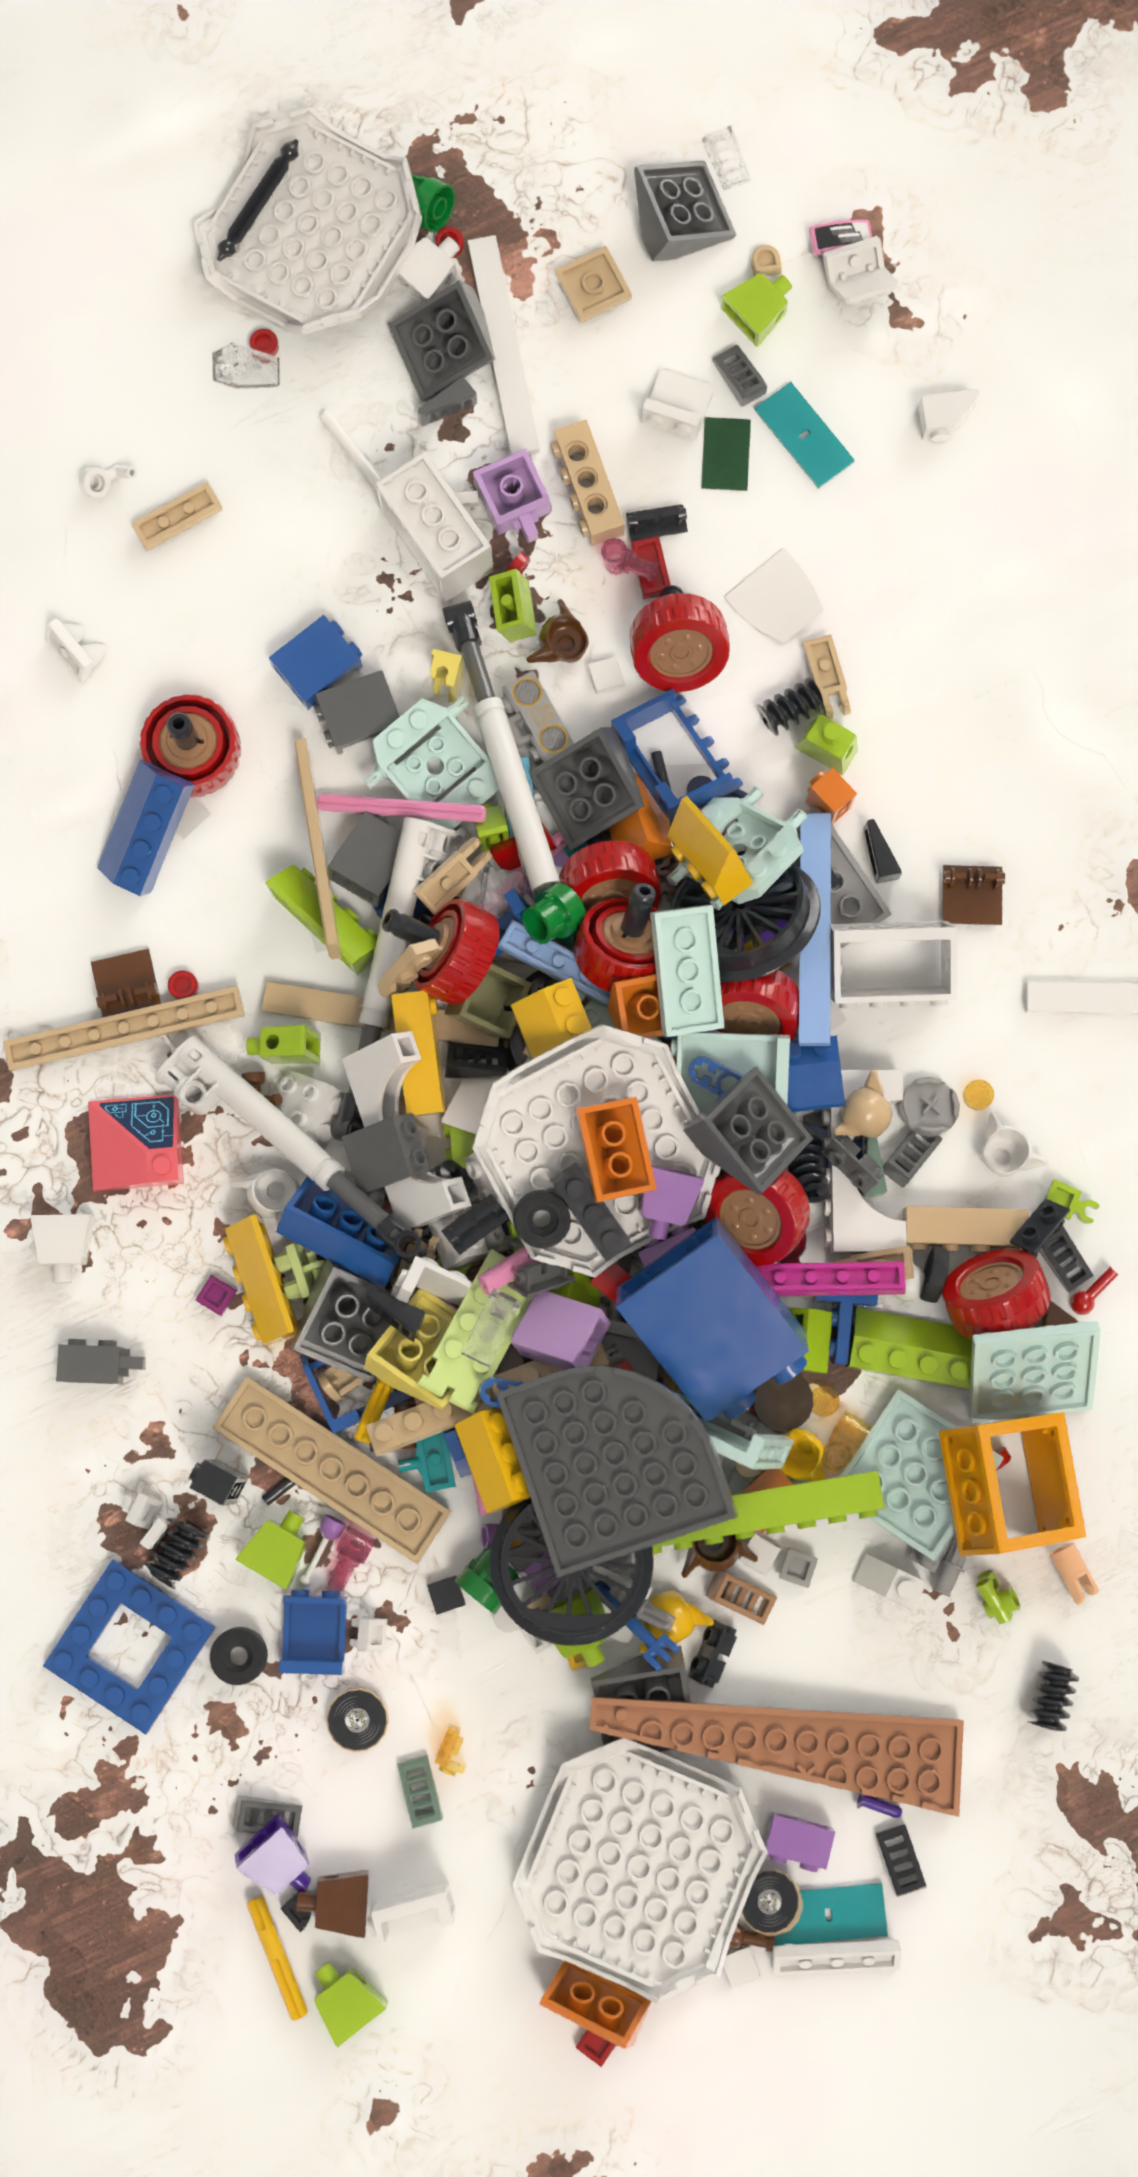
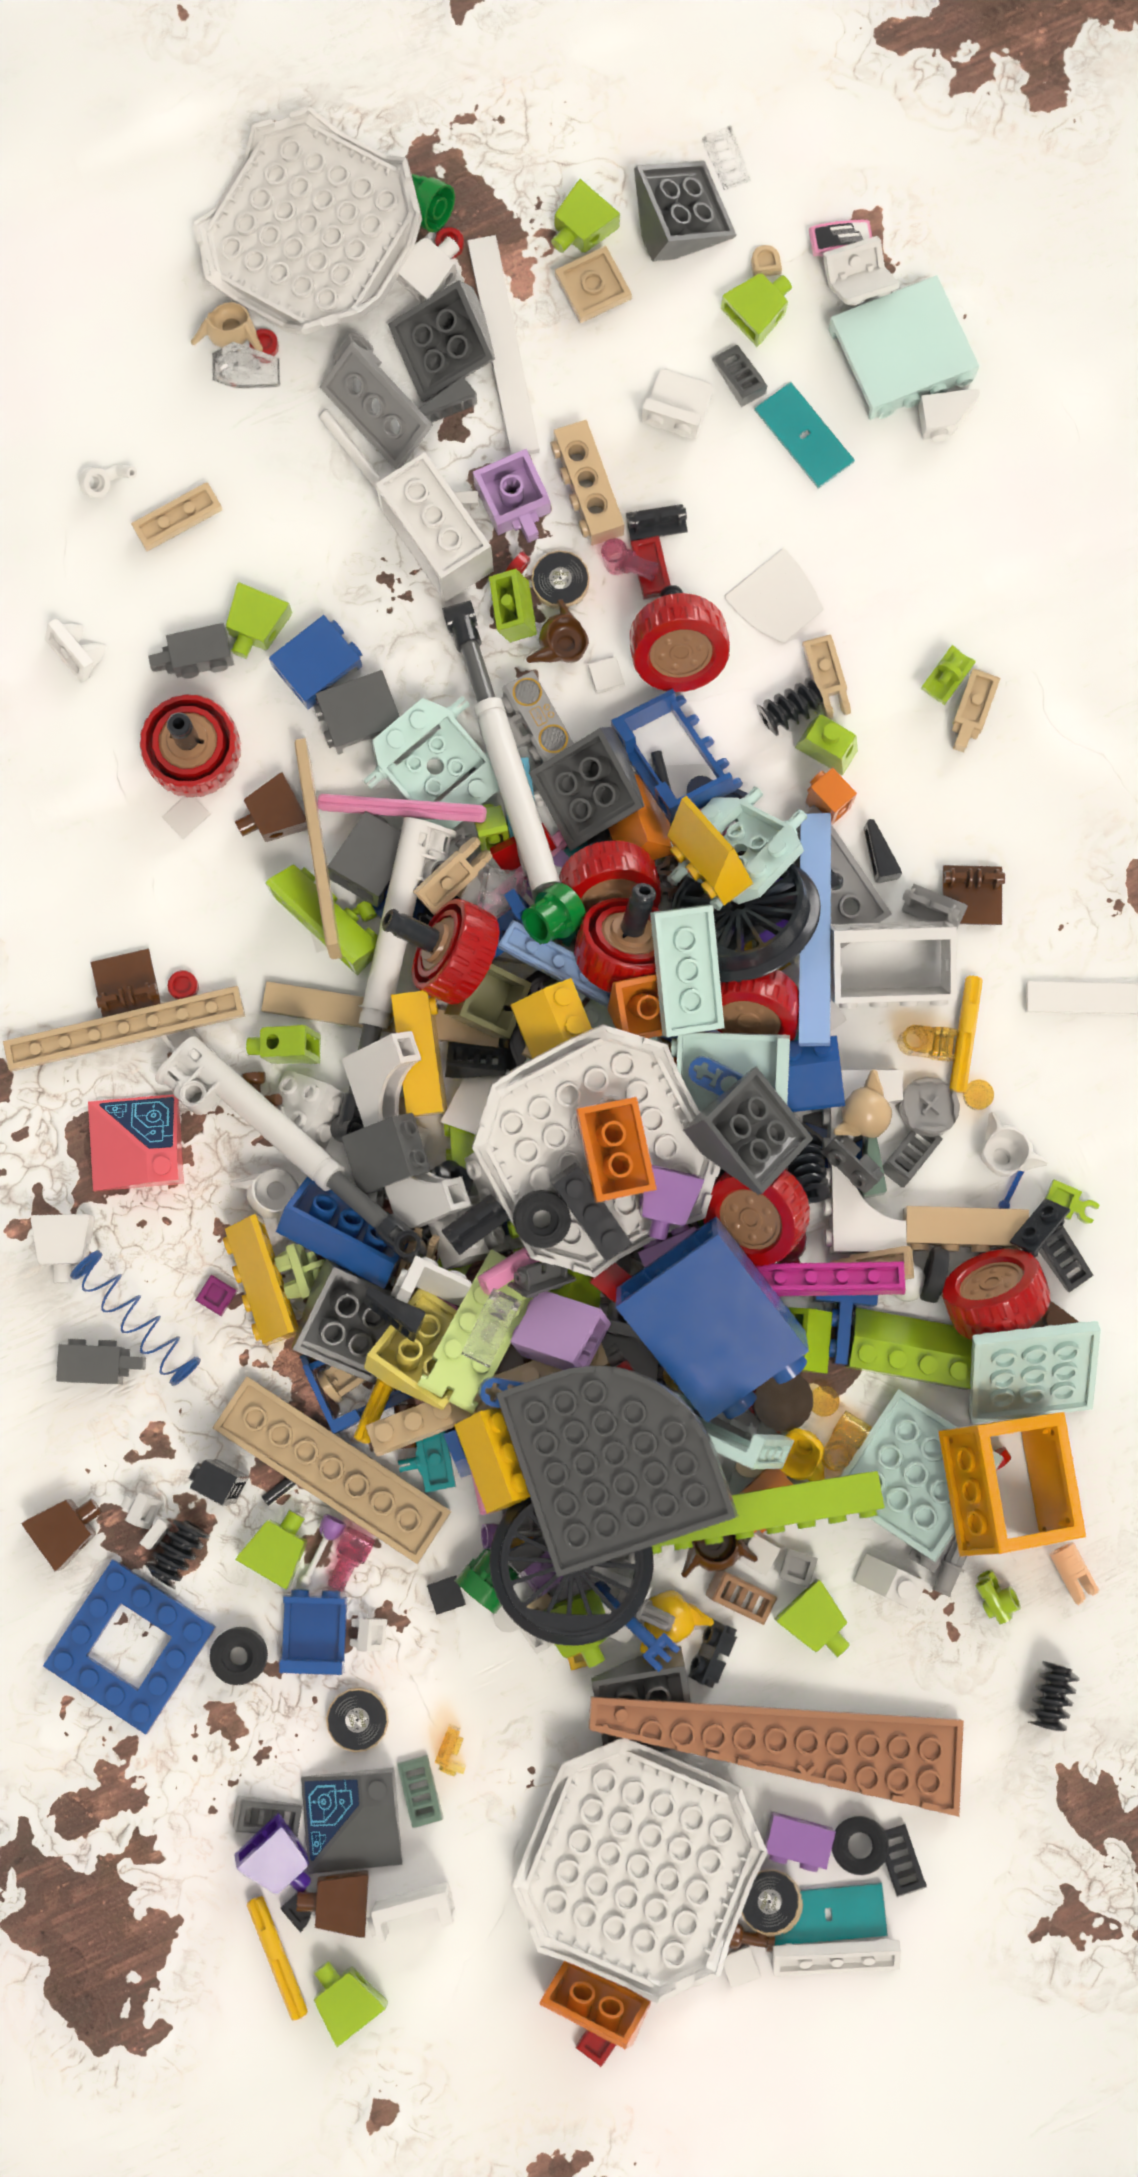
blue slope [97,759,195,896] -> none
black wheel [217,139,299,262] -> none
tan hinge [377,938,440,998] -> none
light yellow hinge [430,649,464,703] -> none
dark green sticker [701,417,751,491] -> none
dark purple piece [856,1793,902,1818] -> none
red bar [1070,1267,1119,1315] -> none
none -> reddish brown torso [21,1498,102,1572]
none -> blue piece [70,1250,201,1386]
none -> dark grey hinge [148,623,234,679]
none -> tan piece [191,302,263,352]
none -> lime torso [226,582,292,659]
none -> reddish brown torso [234,772,308,842]
none -> dark grey slope [301,1767,403,1874]
none -> light grey hinge [320,332,433,469]
none -> lime hand [351,901,378,922]
none -> black tile [531,550,590,609]
none -> lime torso [551,179,620,253]
none -> lime torso [774,1578,850,1657]
none -> light aqua panel [828,275,979,420]
none -> black tyre [832,1816,889,1875]
none -> clear yellow piece [897,1025,958,1062]
none -> light grey hinge [901,884,968,929]
none -> lime hips [921,645,976,705]
none -> yellow axle [949,975,983,1093]
none -> tan hinge [952,668,1001,753]
none -> clear blue hinge [998,1171,1025,1209]

